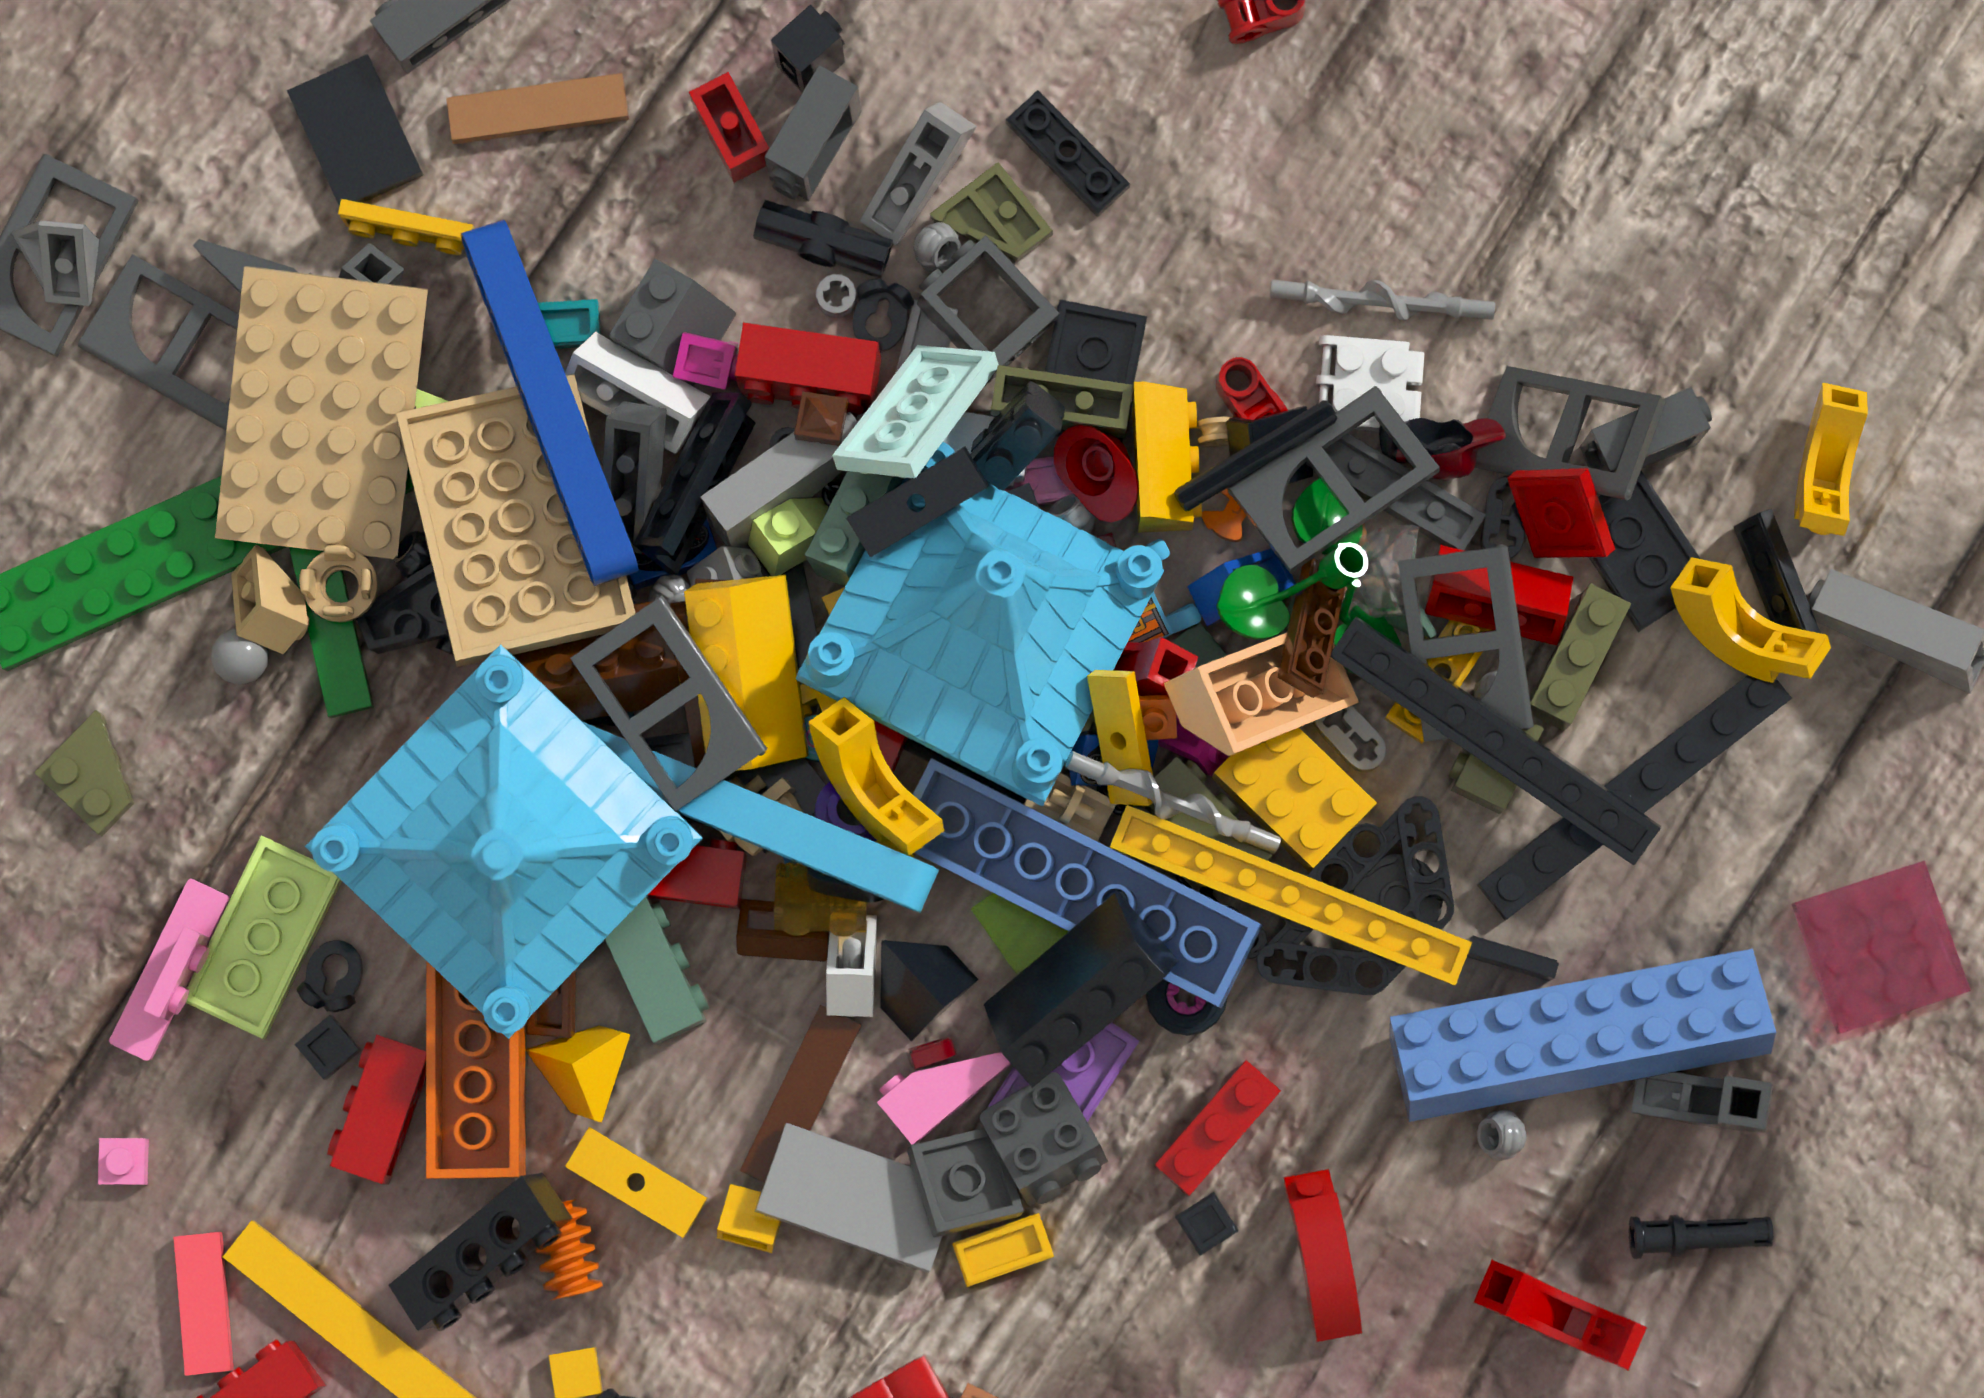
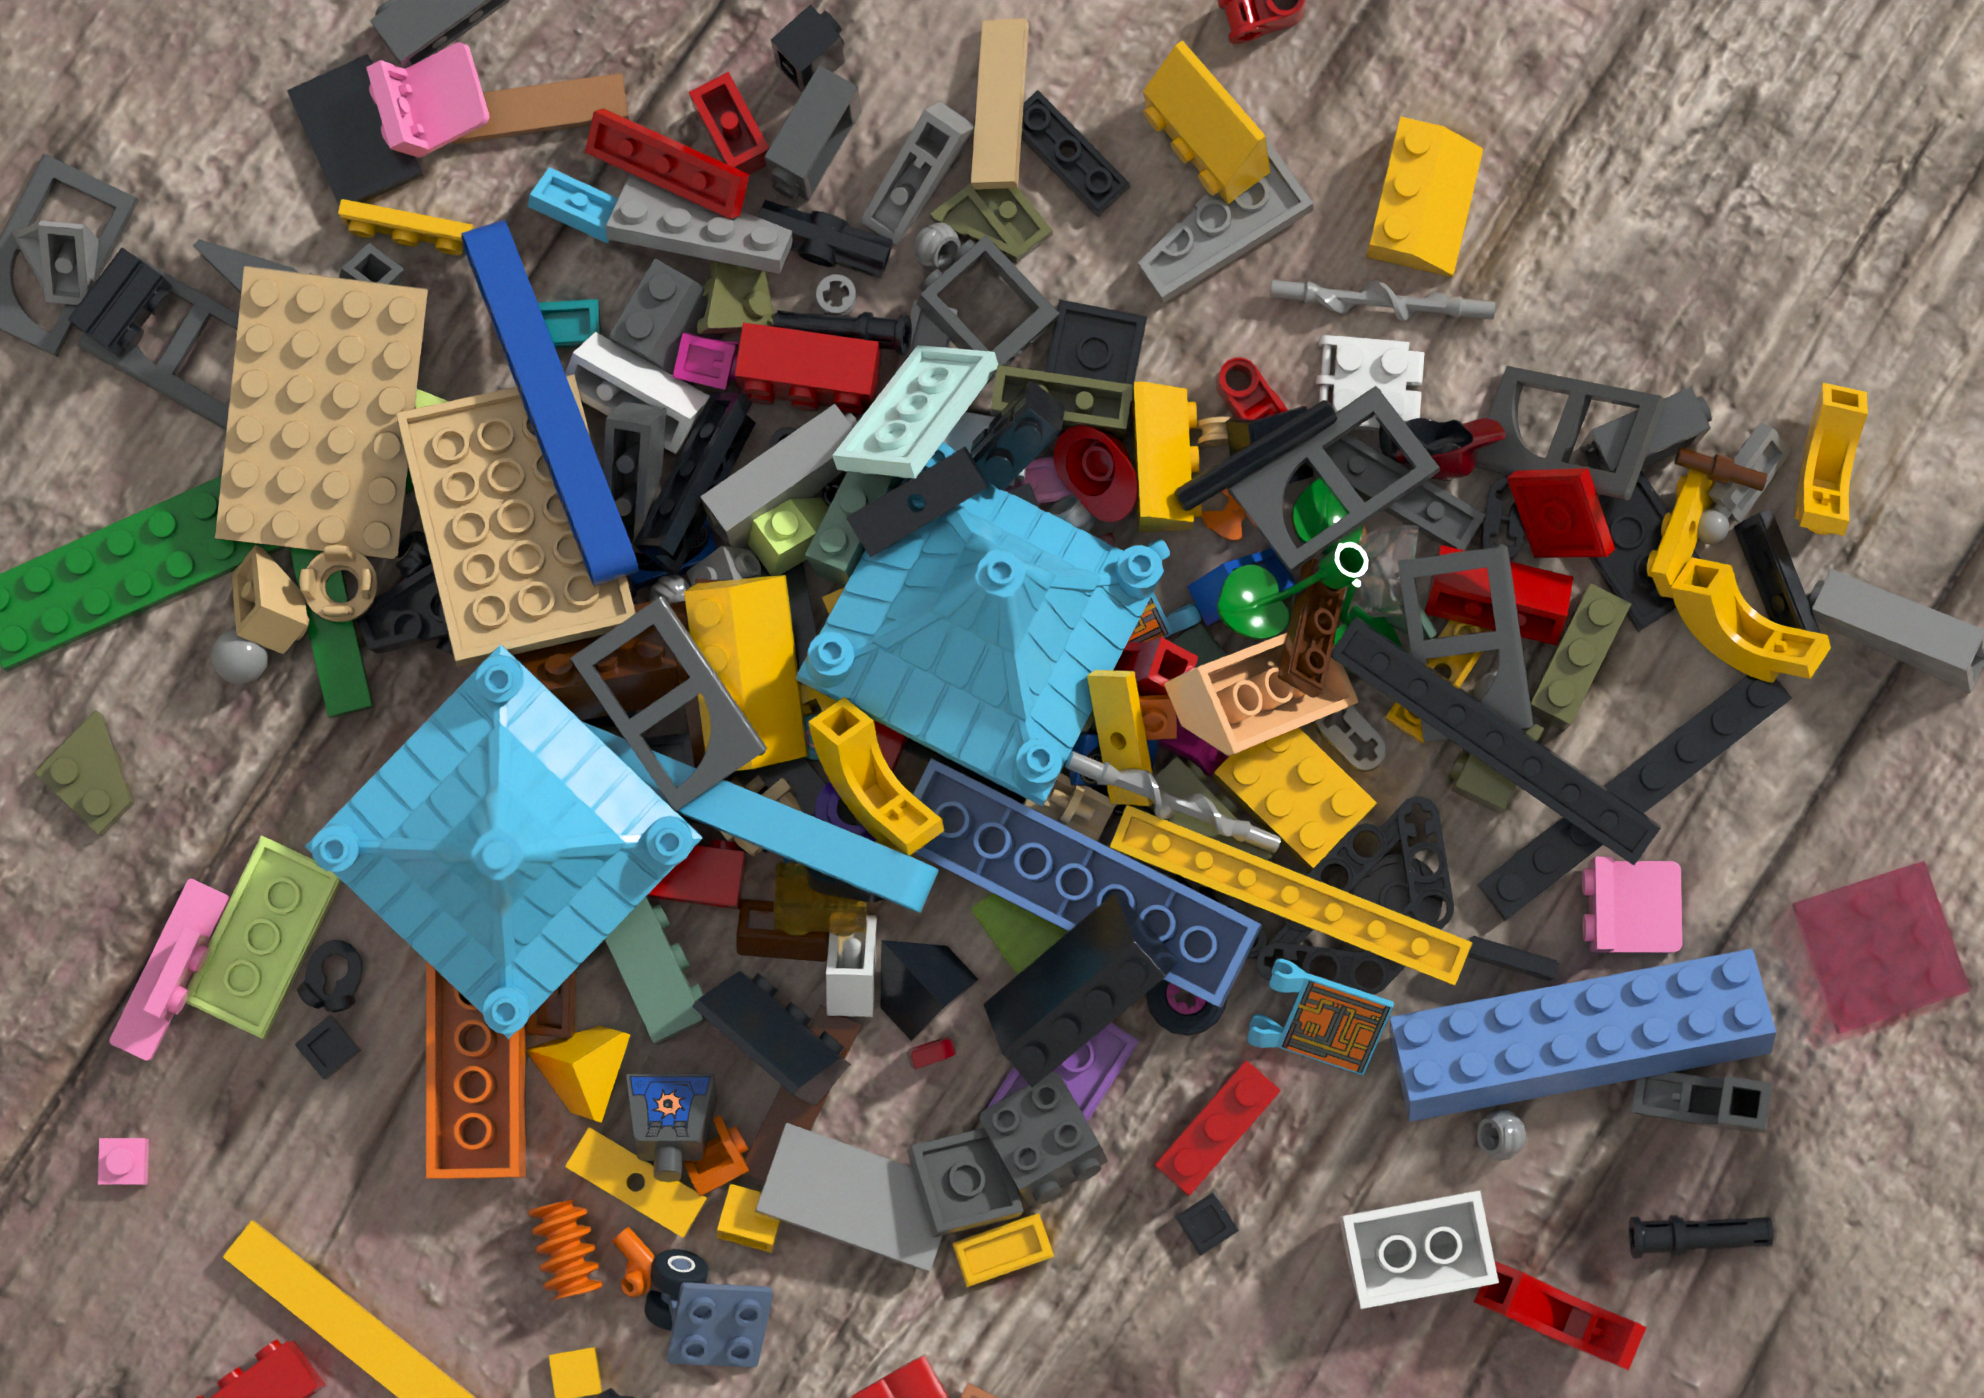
coral tile [173,1232,234,1376] -> none
red brick [327,1034,426,1185] -> none
black brick [388,1173,573,1331] -> none
reddish brown tile [794,391,849,446] -> none
black piece [853,279,914,353] -> none
bright pink slope [877,1052,1011,1145] -> none
red arch [1284,1169,1362,1342] -> none
none -> black brick [68,247,172,357]
none -> bright pink bracket [366,42,489,158]
none -> medium azure plate [527,167,618,244]
none -> red plate [585,108,750,219]
none -> light grey wing [606,174,792,274]
none -> orange arm [612,1226,655,1298]
none -> torso [626,1074,717,1182]
none -> sand blue plate [644,1249,773,1367]
none -> orange bracket [683,1114,749,1196]
none -> black slope [692,971,851,1106]
none -> olive wing [697,260,774,334]
none -> black pin [773,310,912,356]
none -> tan tile [971,18,1029,189]
none -> light grey wing [1138,138,1314,304]
none -> yellow slope [1143,40,1270,204]
none -> flag [1247,959,1394,1076]
none -> white slope [1339,1190,1499,1309]
none -> yellow slope [1366,116,1483,278]
none -> bright pink bracket [1582,857,1682,953]
none -> yellow tile [1647,469,1716,598]
none -> reddish brown bar [1674,447,1767,491]
none -> light grey plate [1698,422,1792,545]

